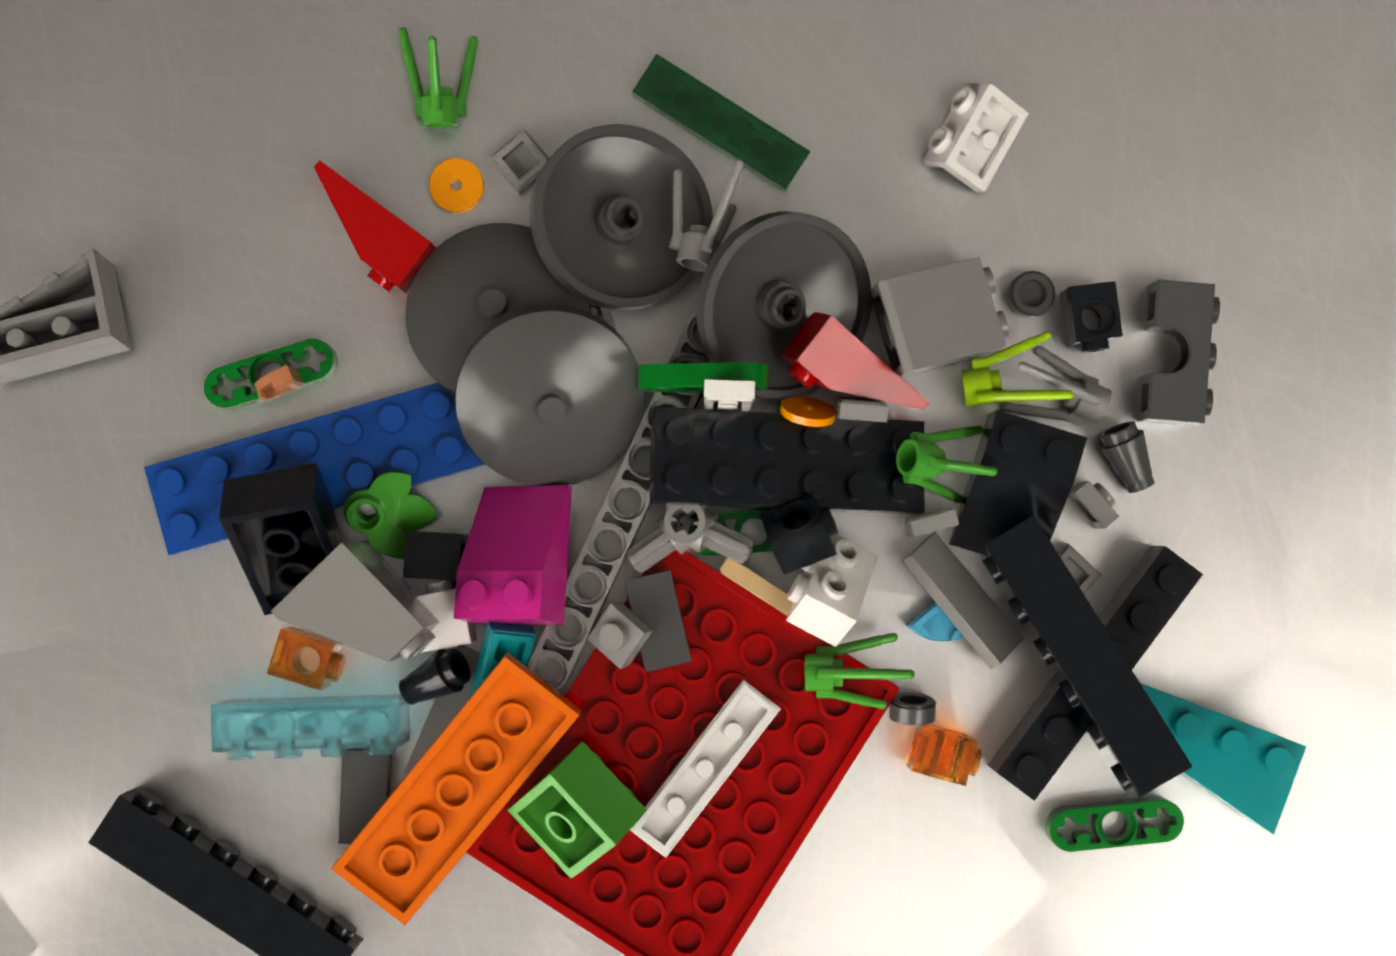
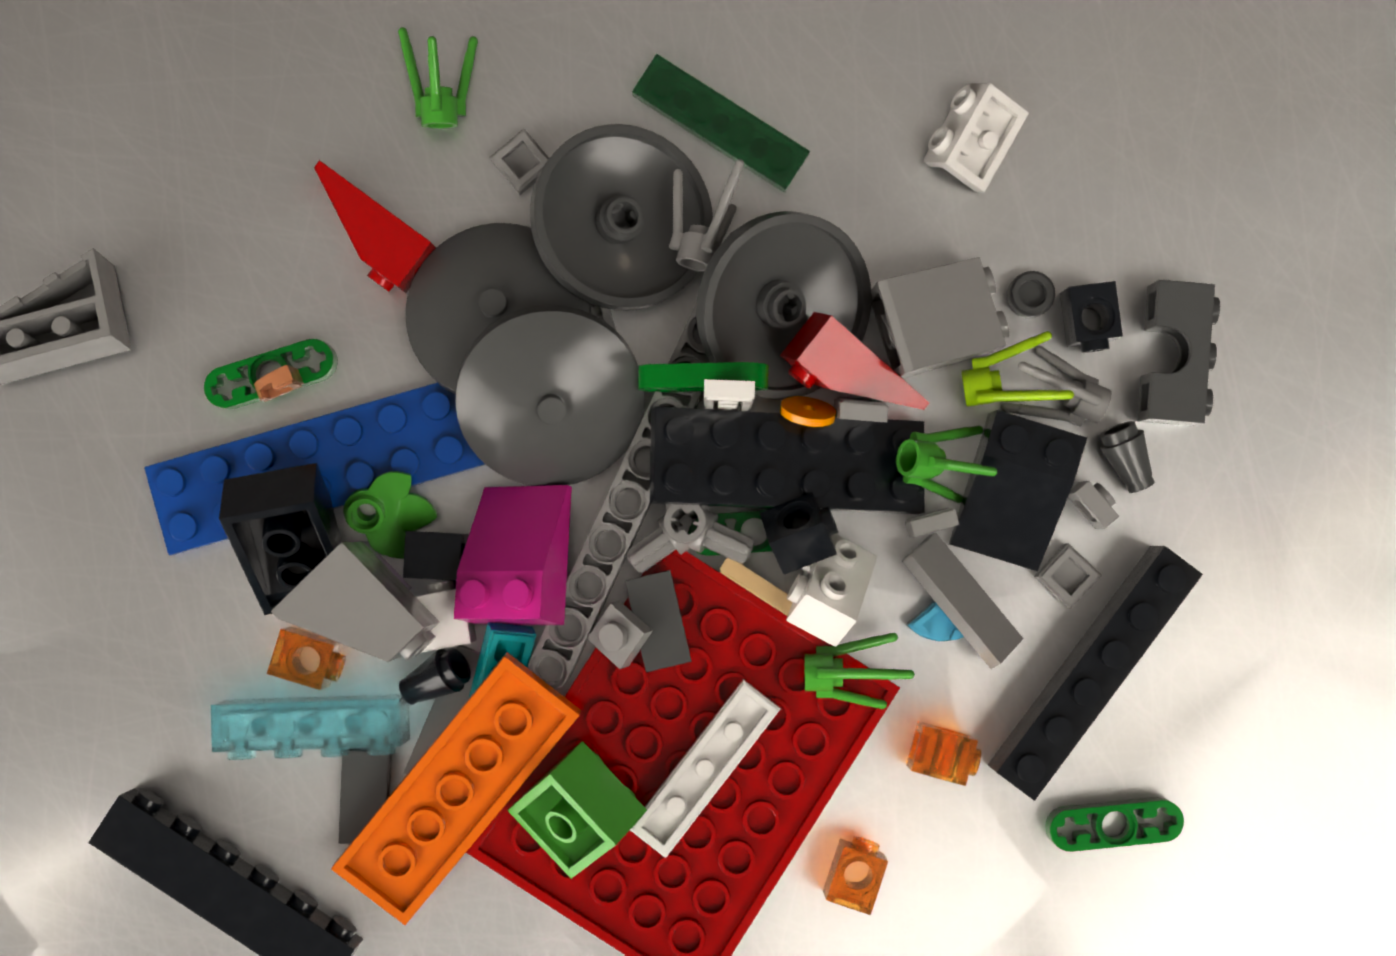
light orange wheel [429,158,484,213] -> none
dark grey tile [889,693,936,725] -> none
black brick [982,515,1193,797] -> none
teal wedge [1140,683,1307,835] -> none
none -> clear orange brick [823,836,888,915]

